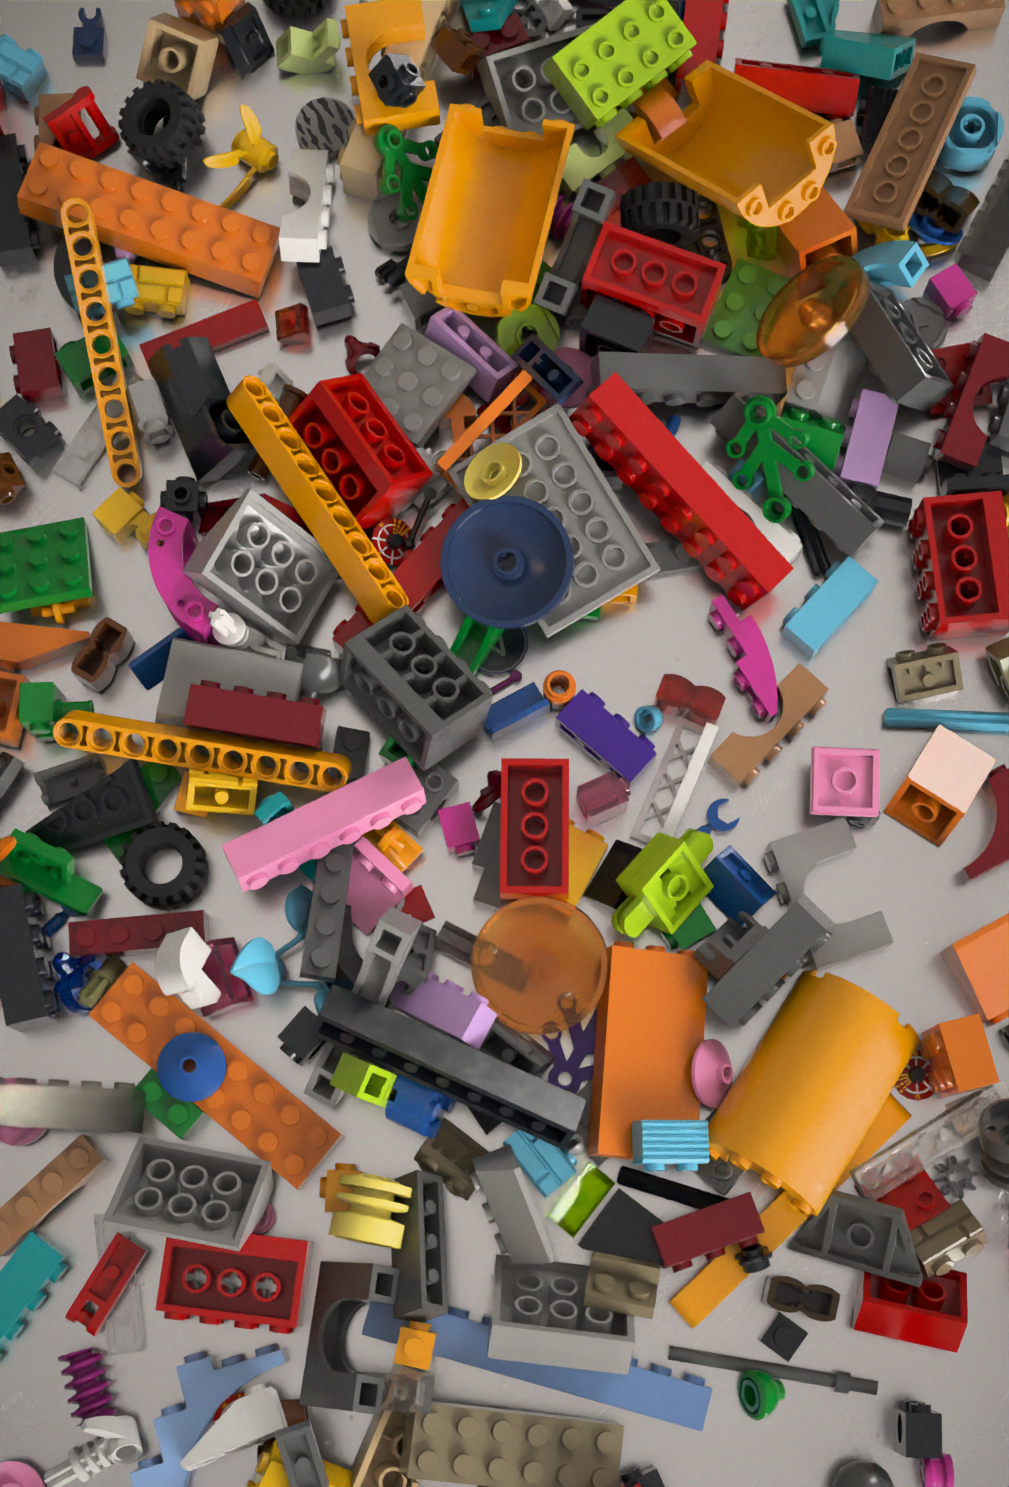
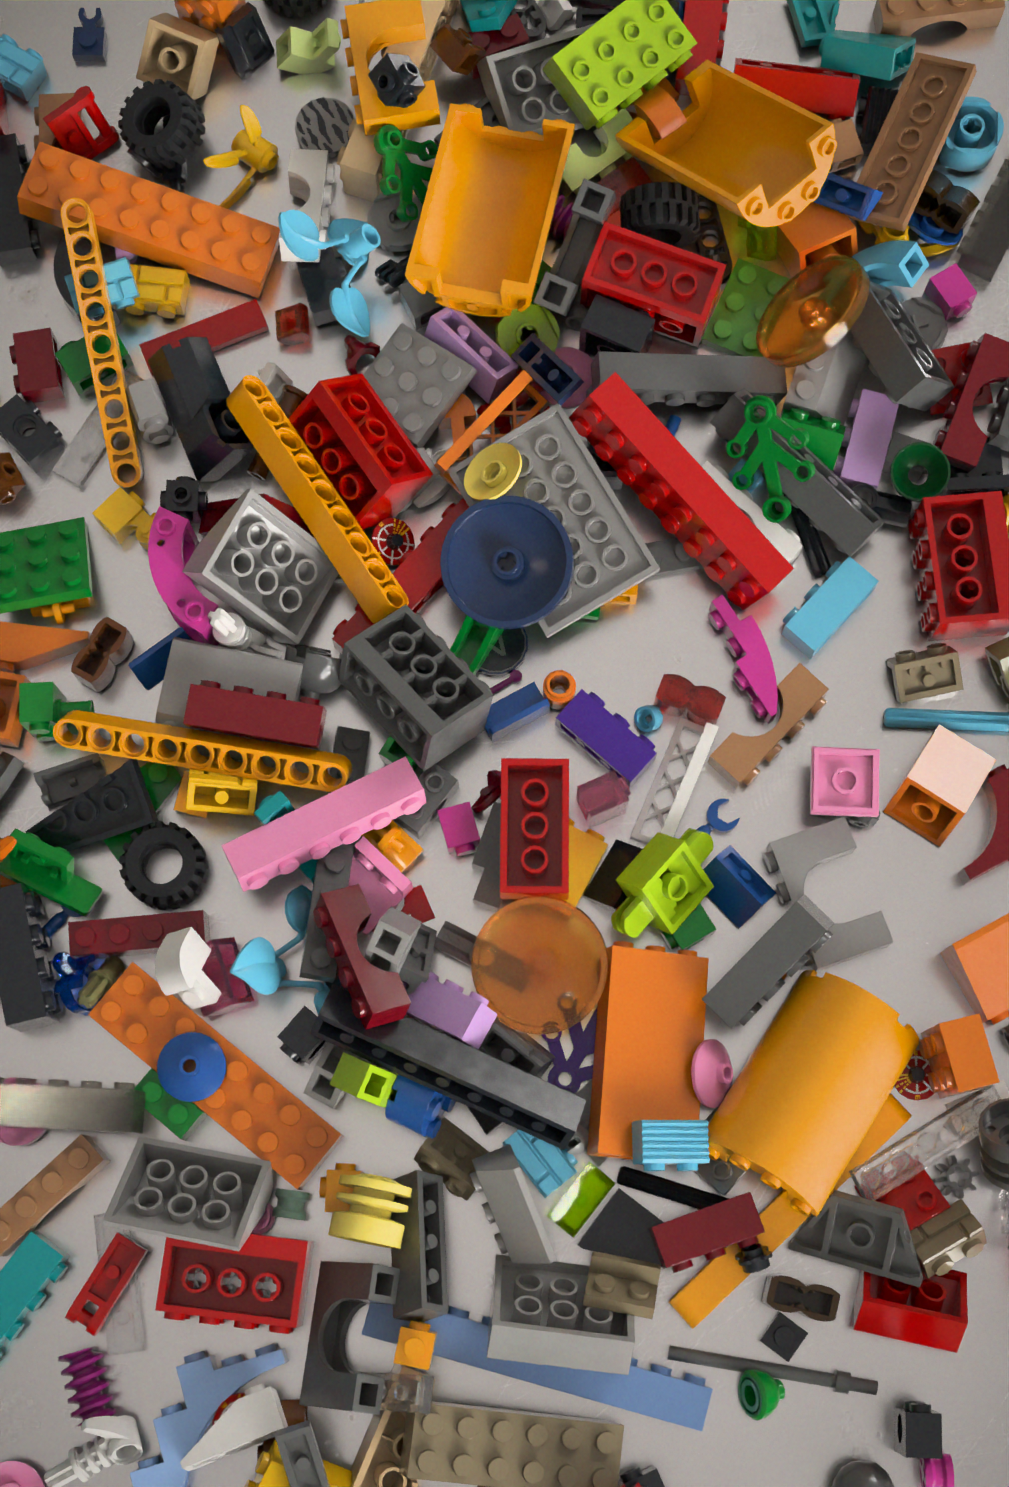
black hinge [402,487,437,551] -> none
dark grey hinge [692,911,769,980] -> none
none -> sand green wheel [272,1188,310,1221]
none -> medium azure plant [278,210,381,337]
none -> dark red arch [313,884,411,1030]
none -> blue slope [813,173,883,221]
none -> dark green piece [890,442,951,502]

